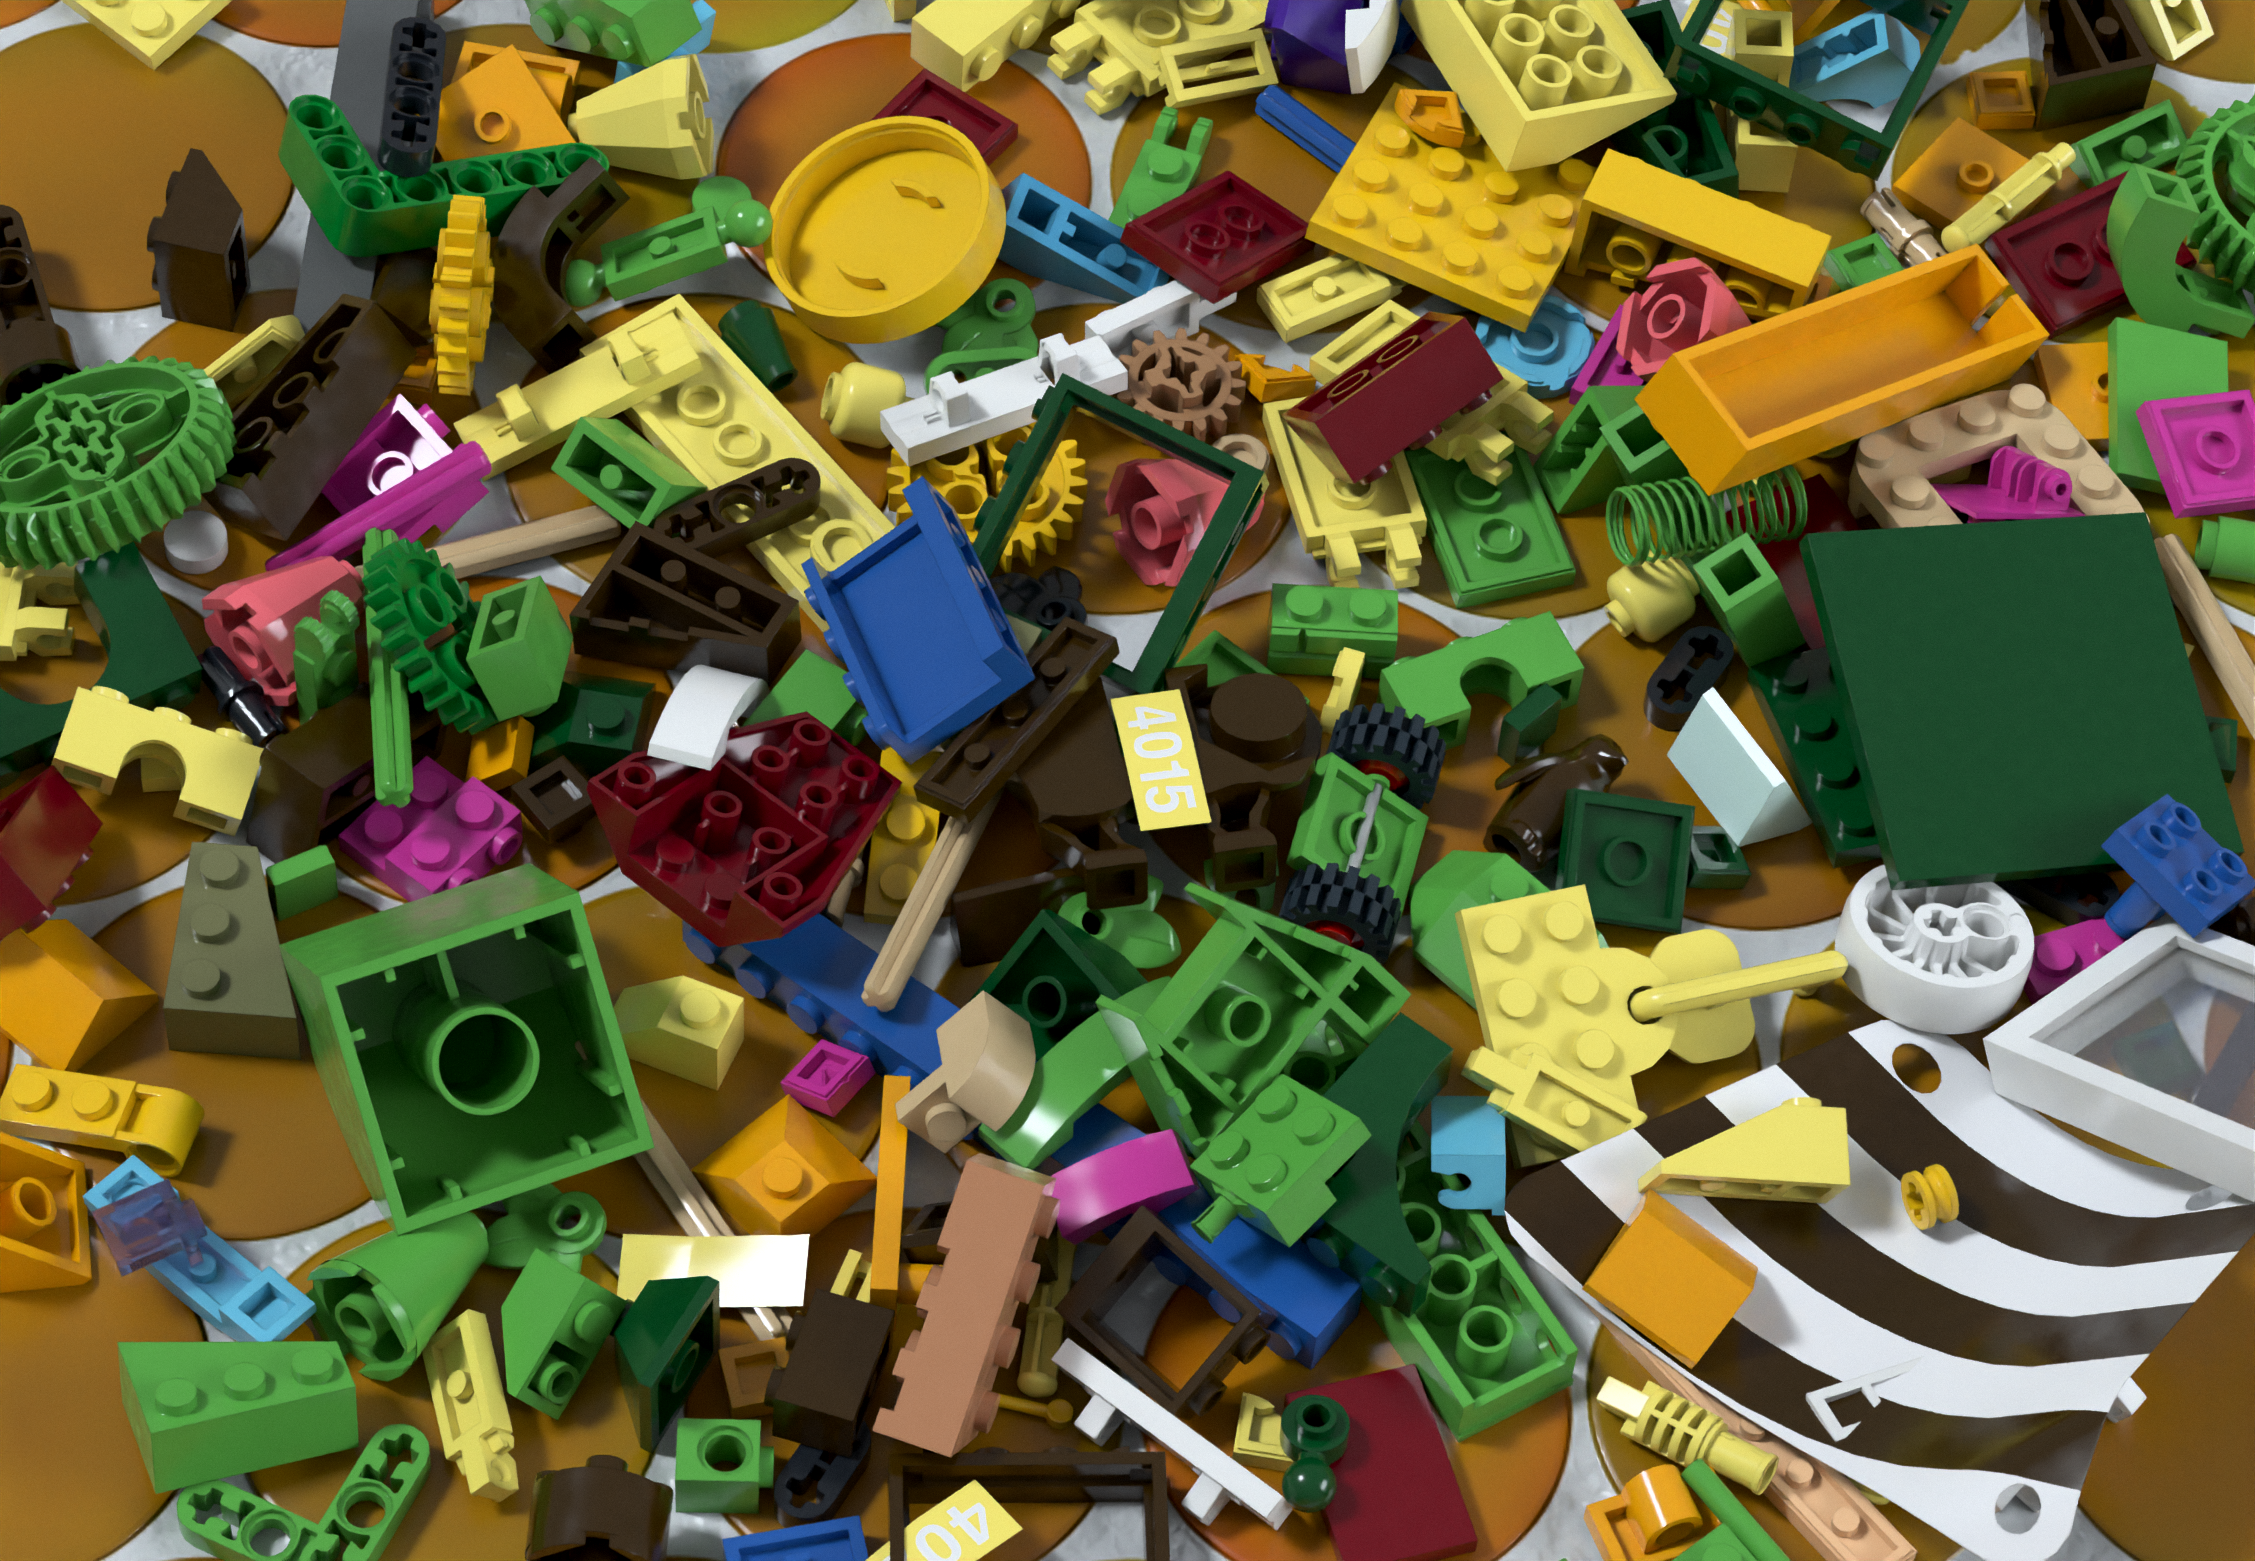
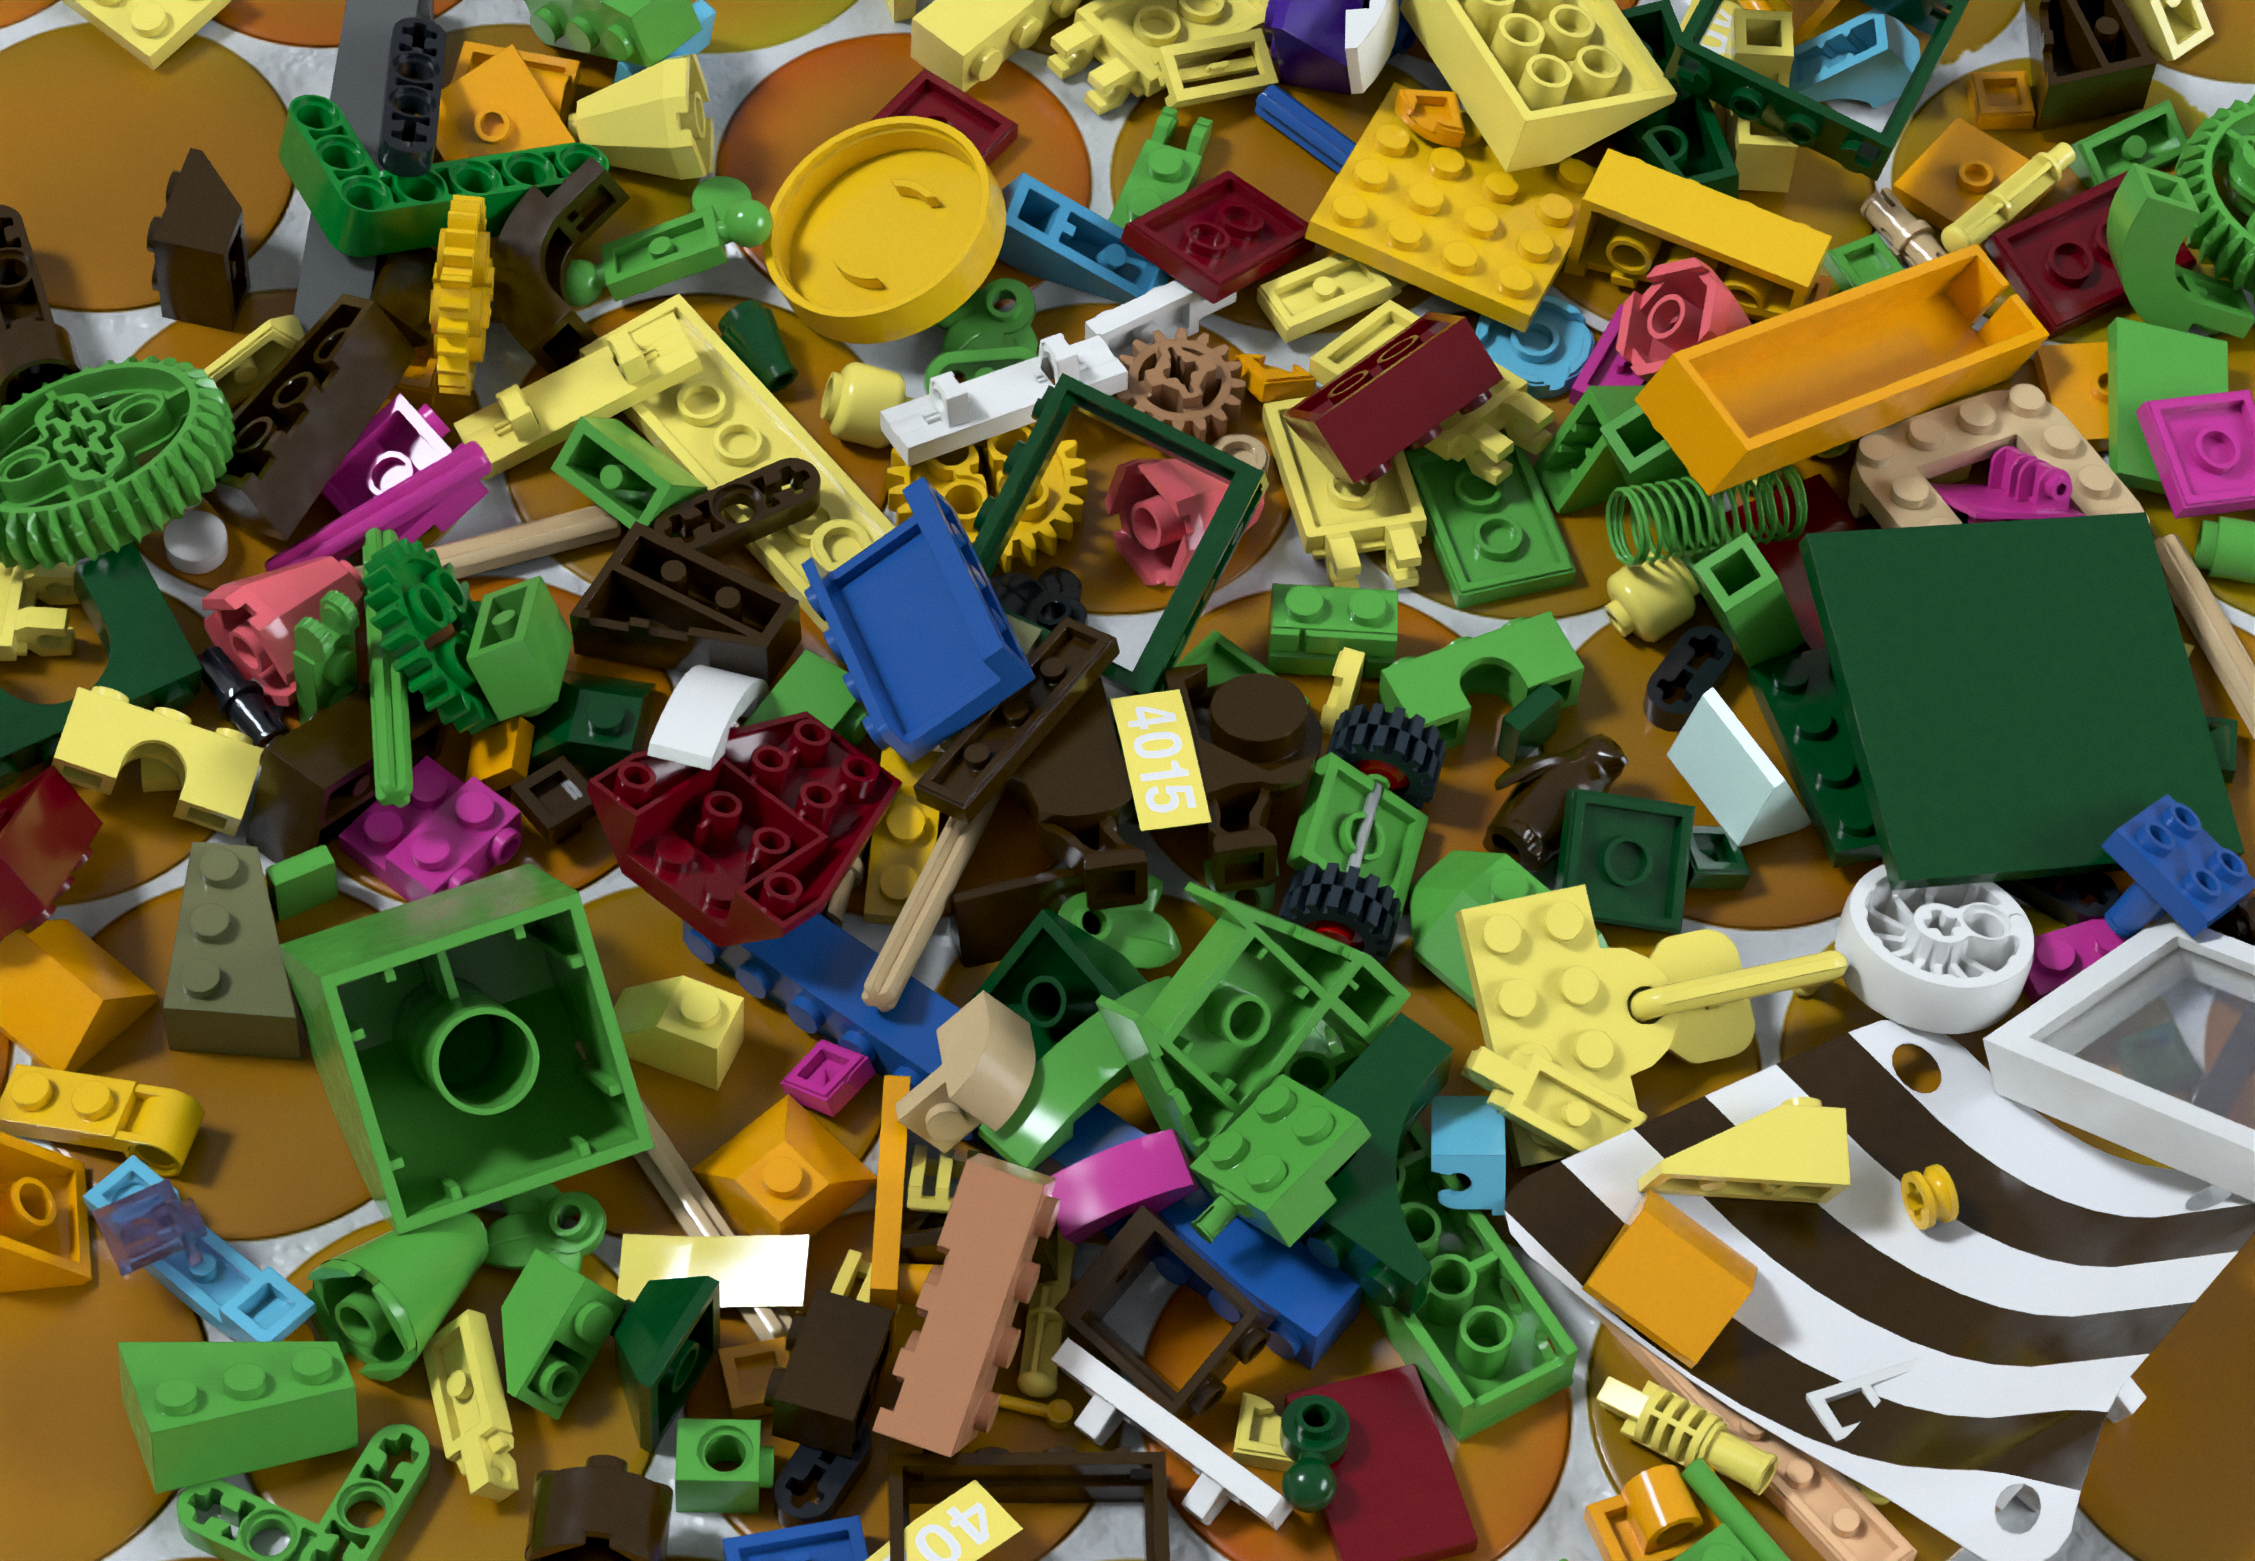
none -> light yellow tile [907,1145,981,1213]

